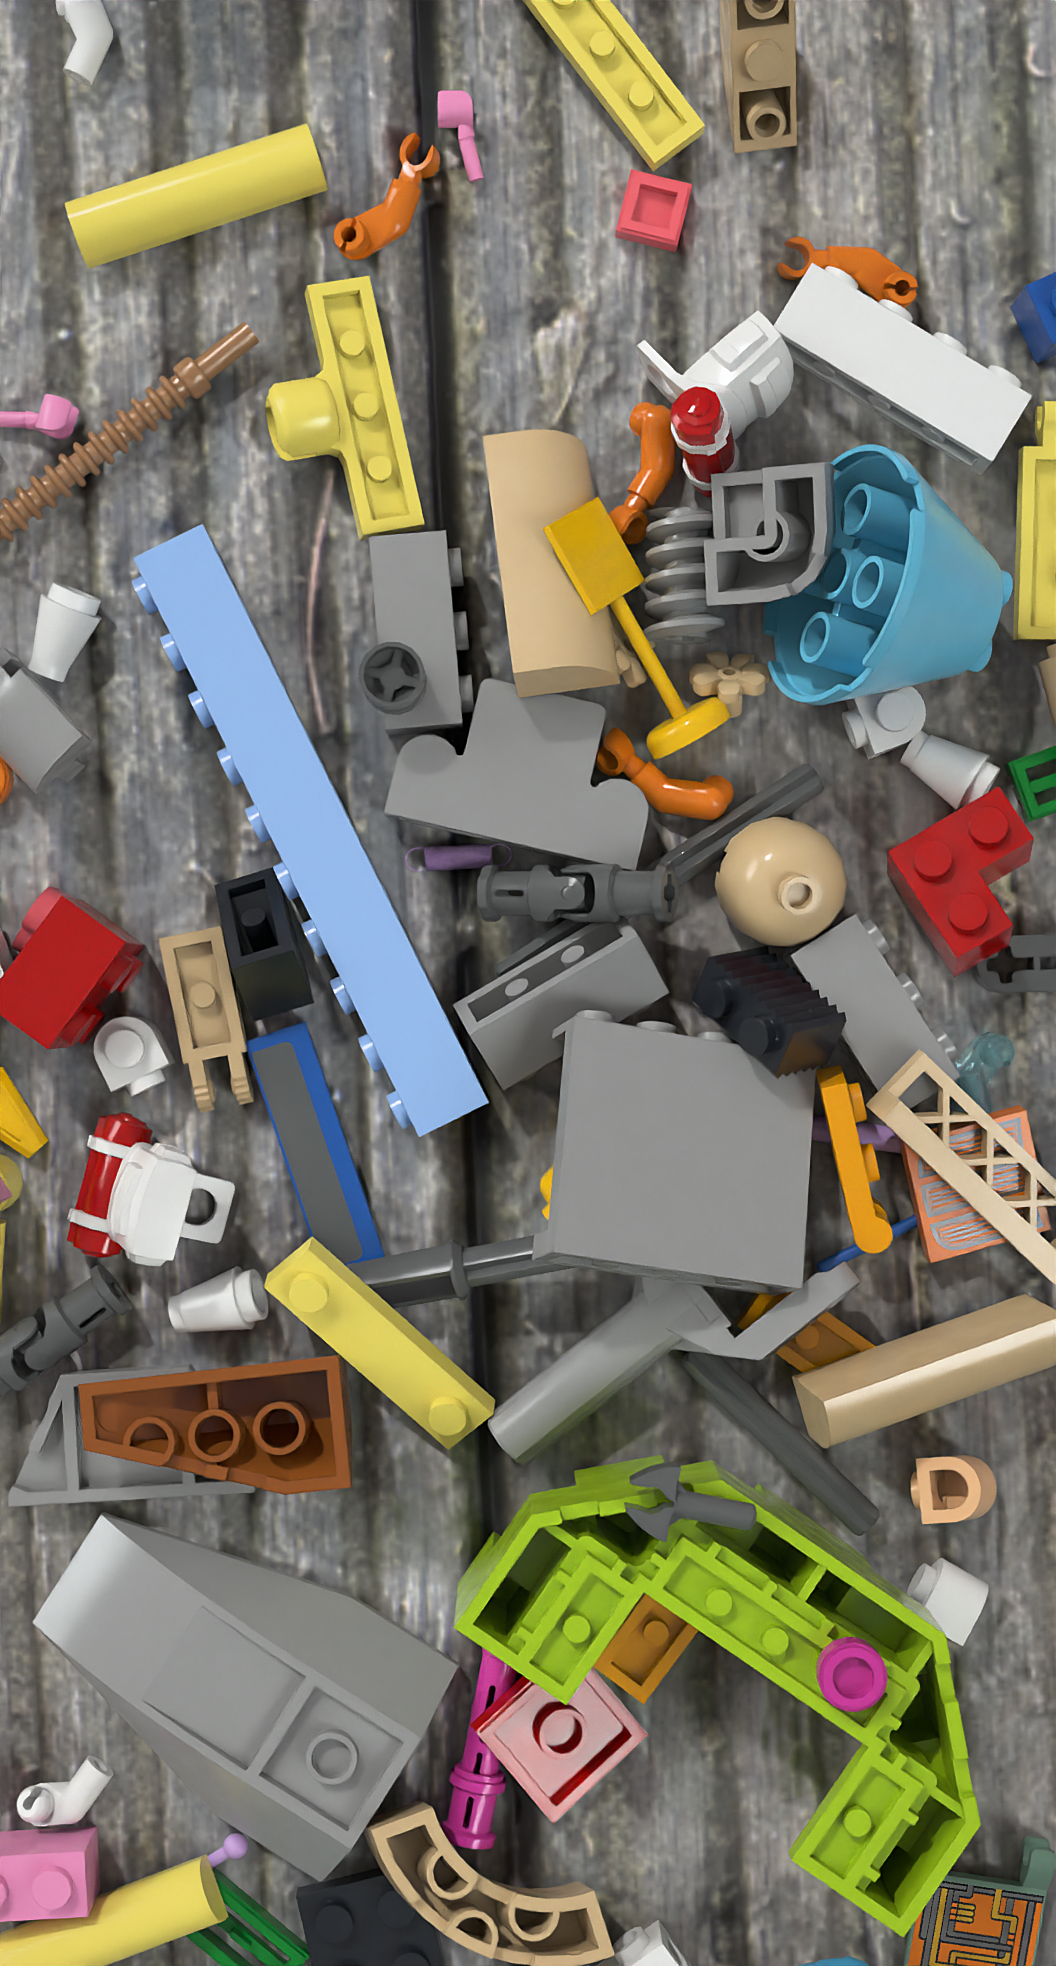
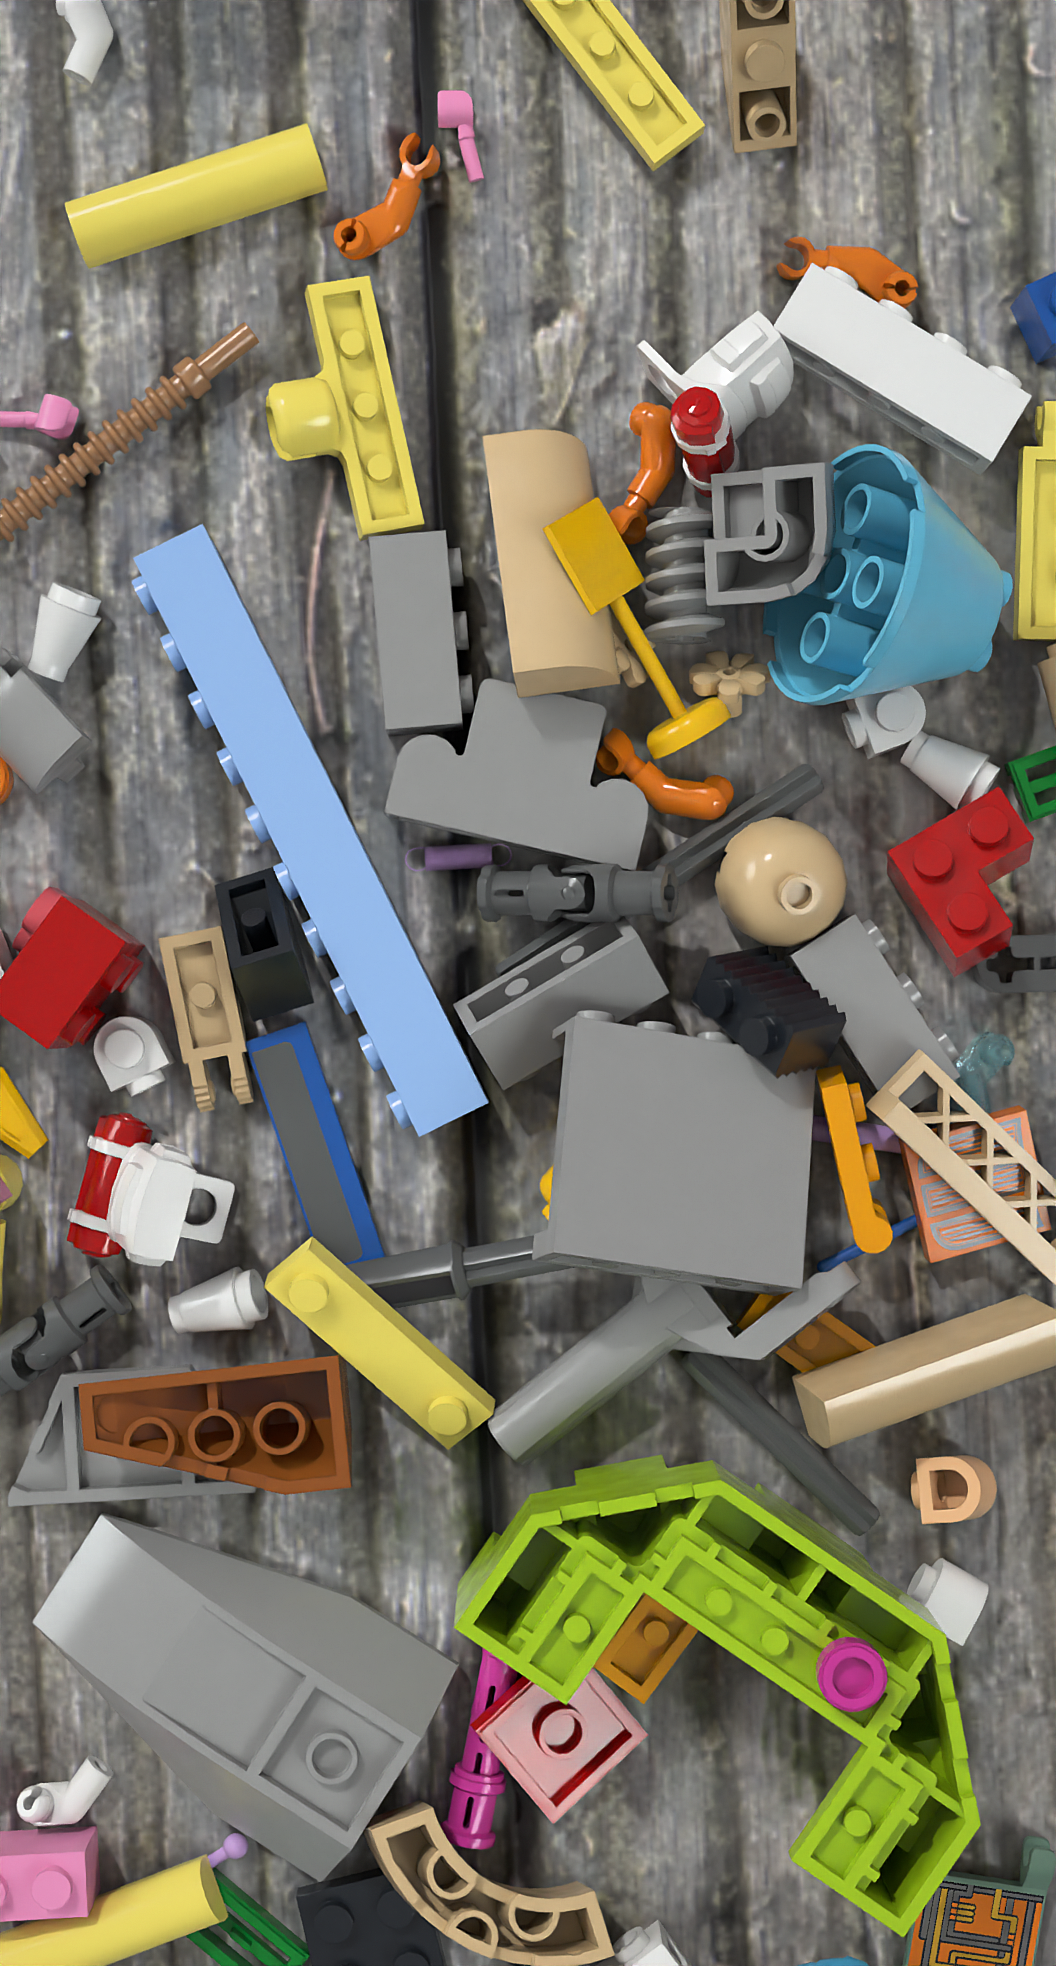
dark grey wheel [359,642,427,715] -> none
coral tile [615,169,692,252] -> none
dark grey bar [624,1462,757,1542] -> none

